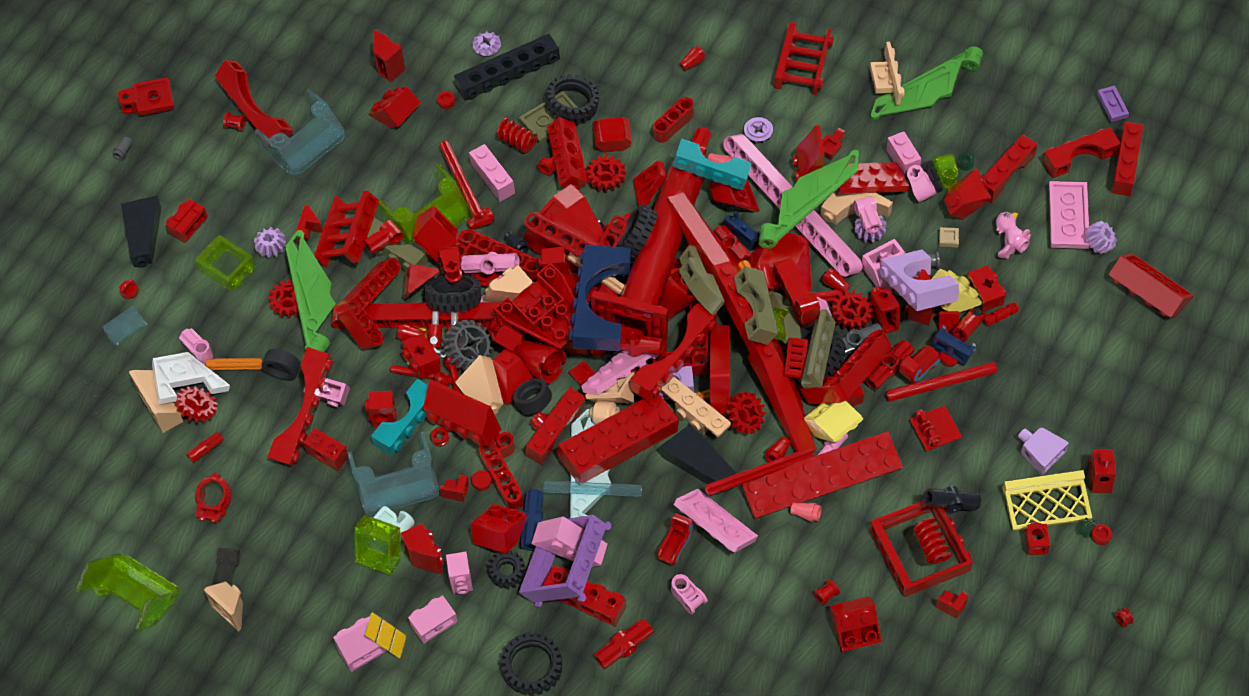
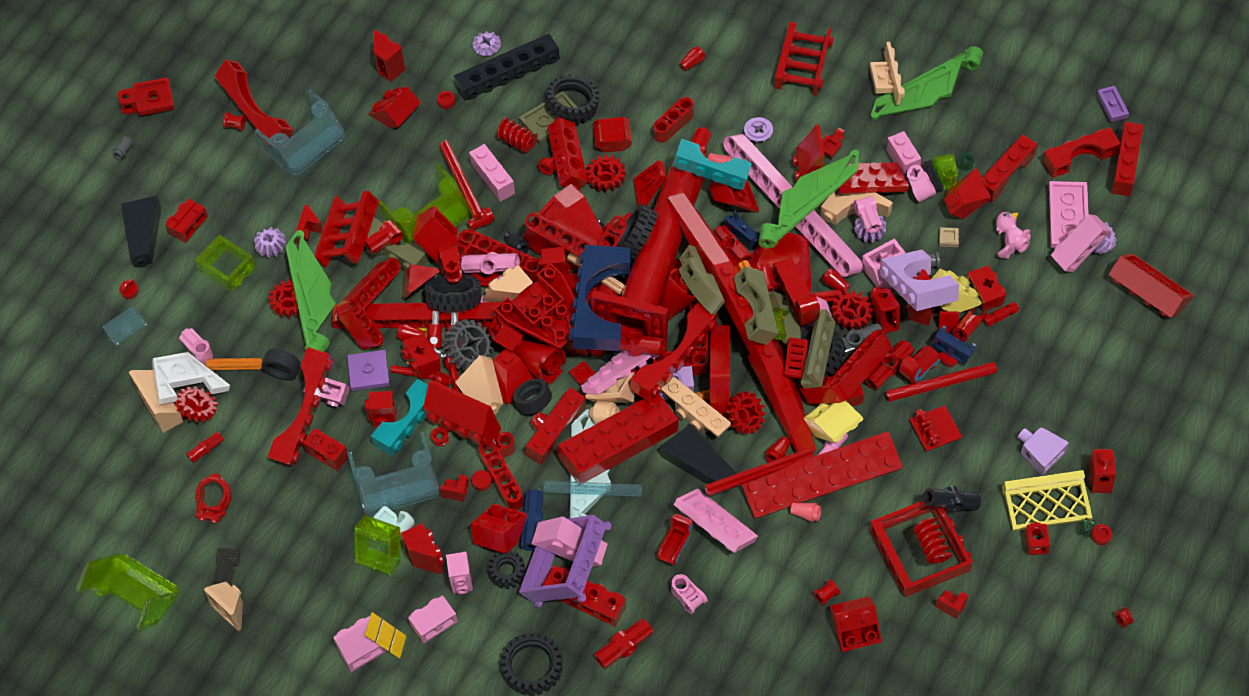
none -> medium lavender plate [347,350,390,391]
none -> bright pink brick [1051,214,1111,272]

